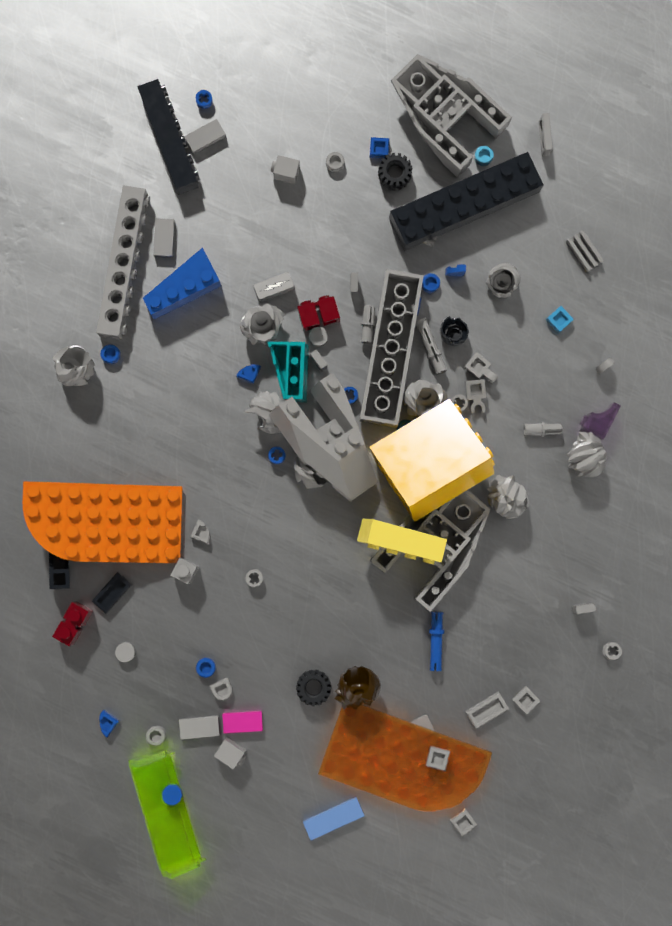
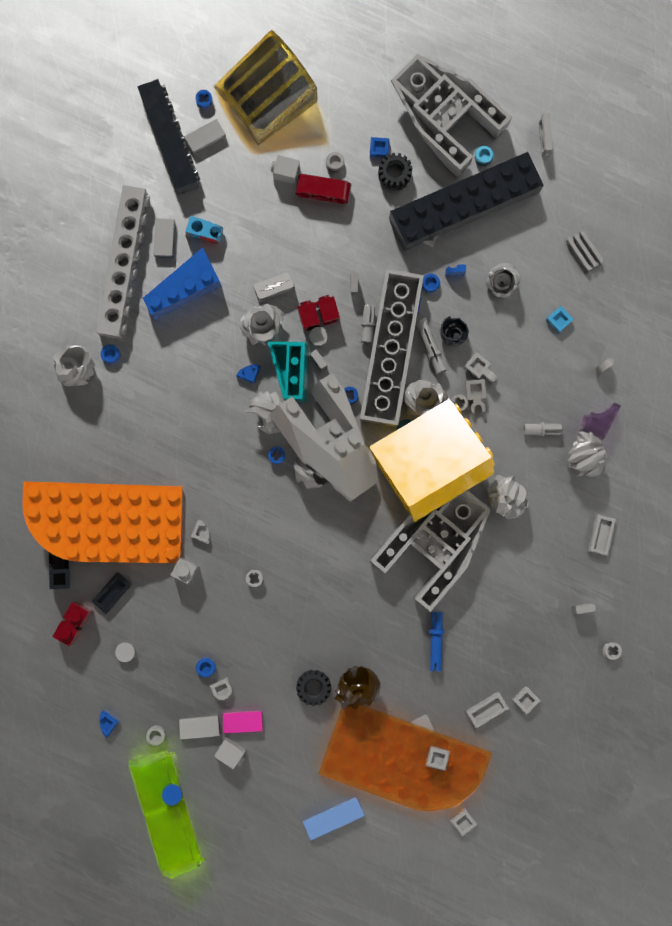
light yellow wedge [357,519,447,565] -> none
none -> dark azure leg [185,216,223,244]
none -> windscreen [214,29,318,145]
none -> dark red beam [295,174,352,204]
none -> light grey tile [588,514,616,556]

